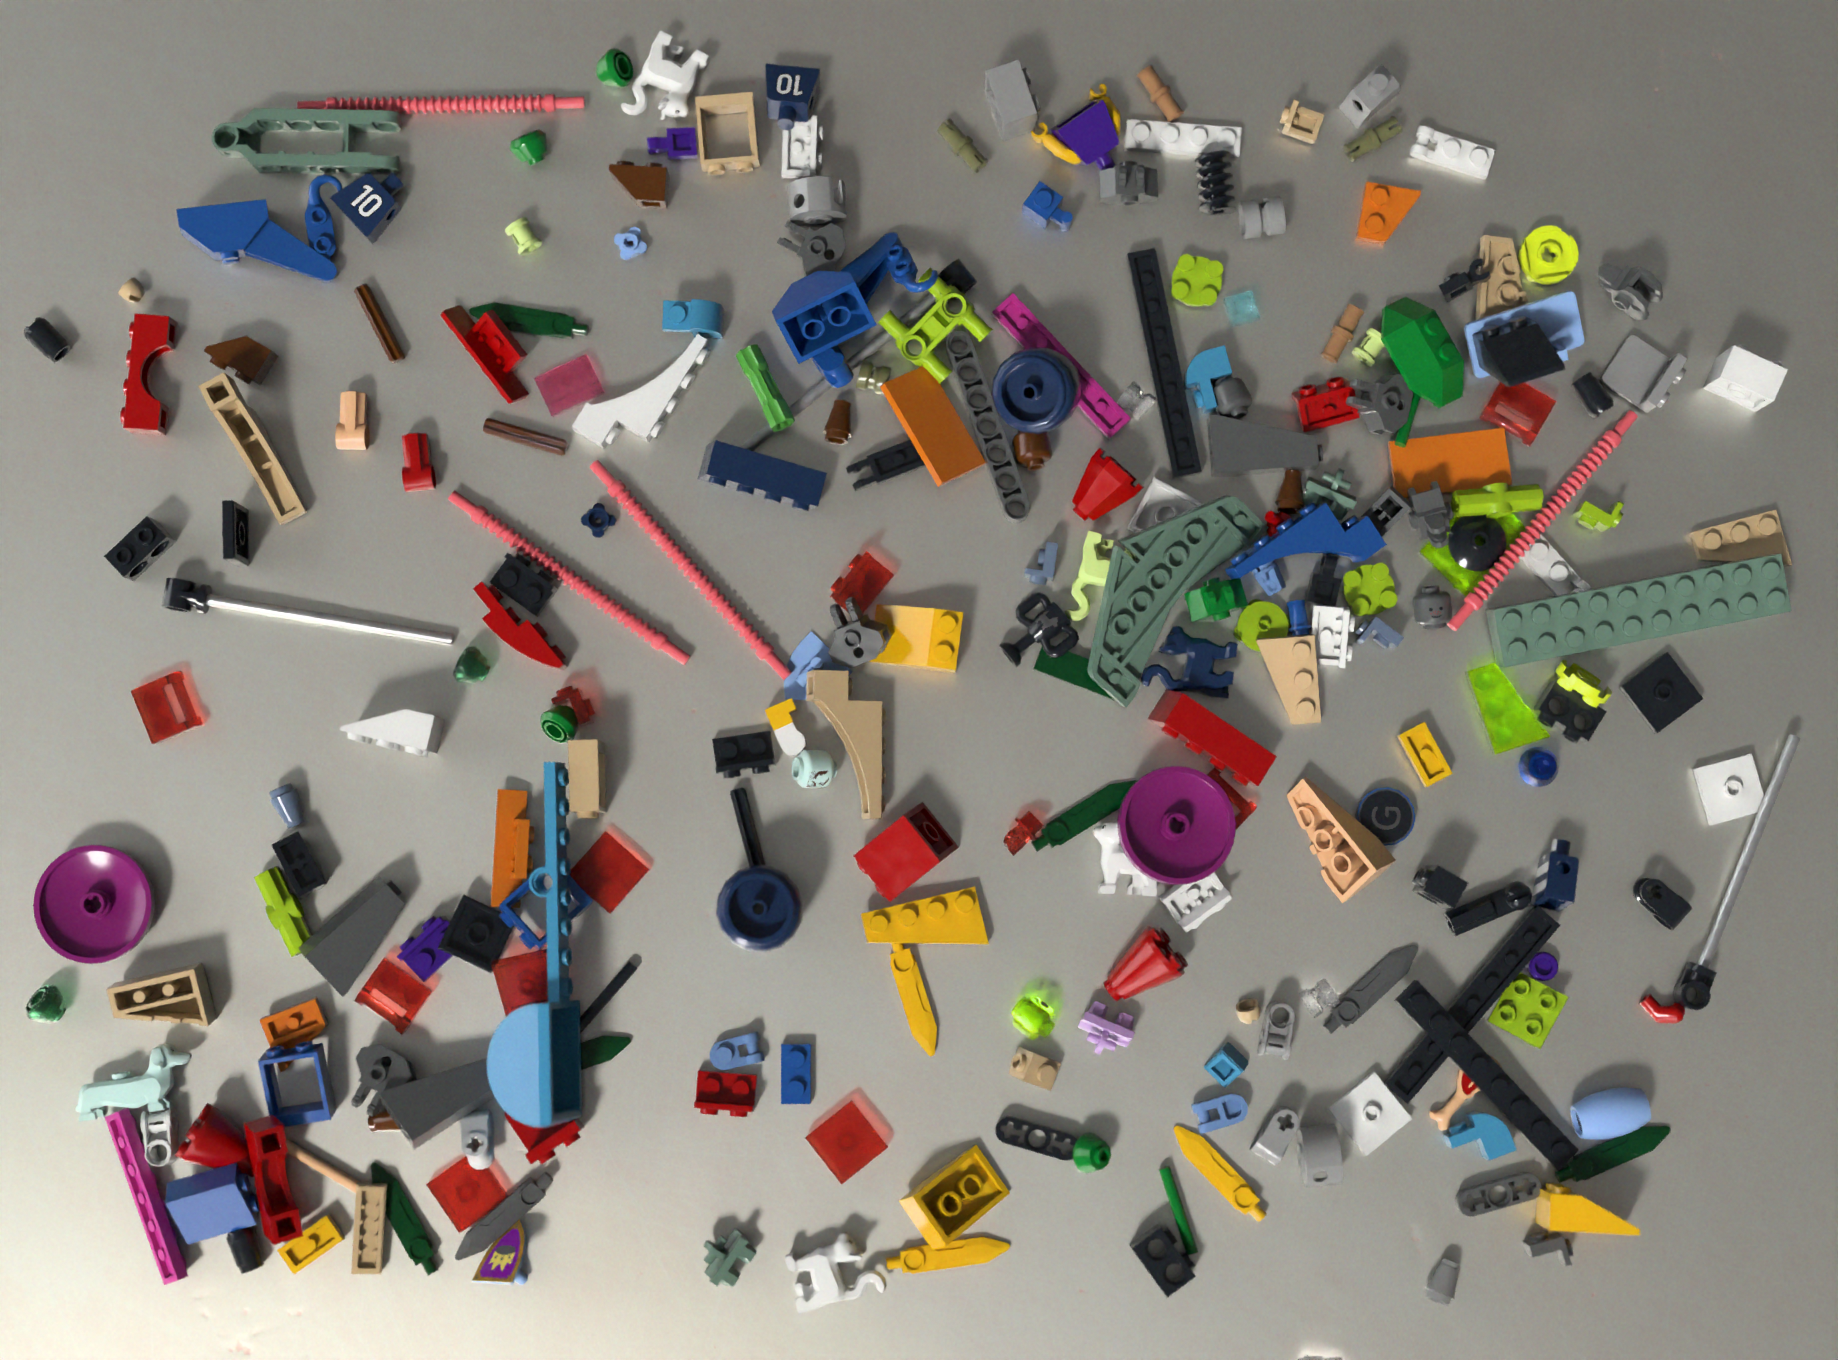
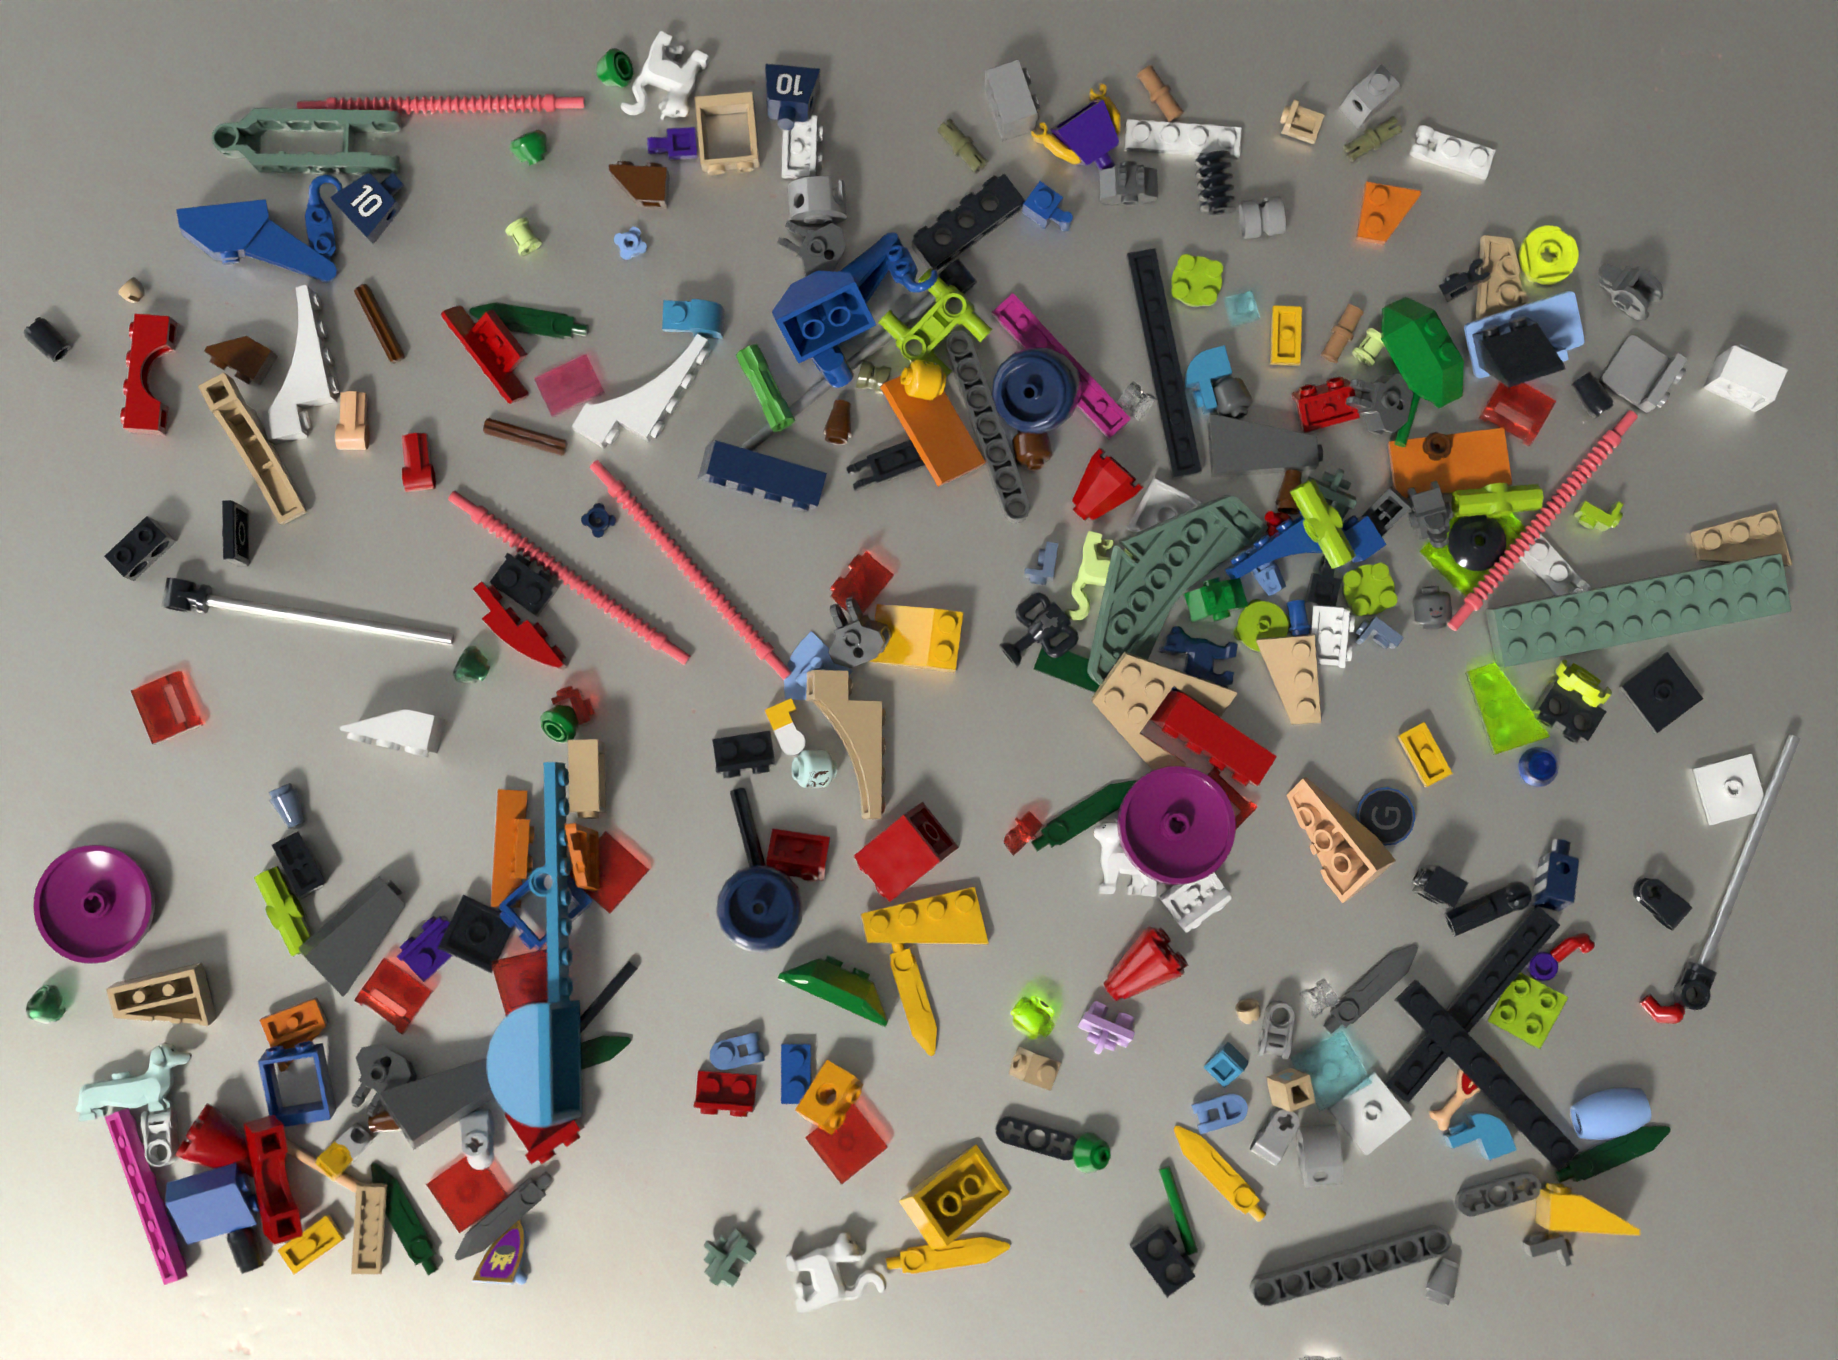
none -> white arch [262,285,339,445]
none -> leg [315,1122,374,1182]
none -> orange wing [565,823,599,891]
none -> red bracket [766,828,830,882]
none -> green wedge [778,955,888,1028]
none -> light orange brick [795,1060,864,1135]
none -> yellow head [901,360,946,400]
none -> black brick [912,173,1025,271]
none -> tan wing [1090,651,1238,771]
none -> dark grey beam [1250,1225,1452,1306]
none -> tan brick [1266,1068,1316,1112]
none -> yellow plate [1270,305,1302,366]
none -> lime piece [1290,479,1356,569]
none -> clear light blue plate [1290,1031,1372,1112]
none -> reddish brown plate [1422,432,1451,461]
none -> red arm [1550,933,1595,963]

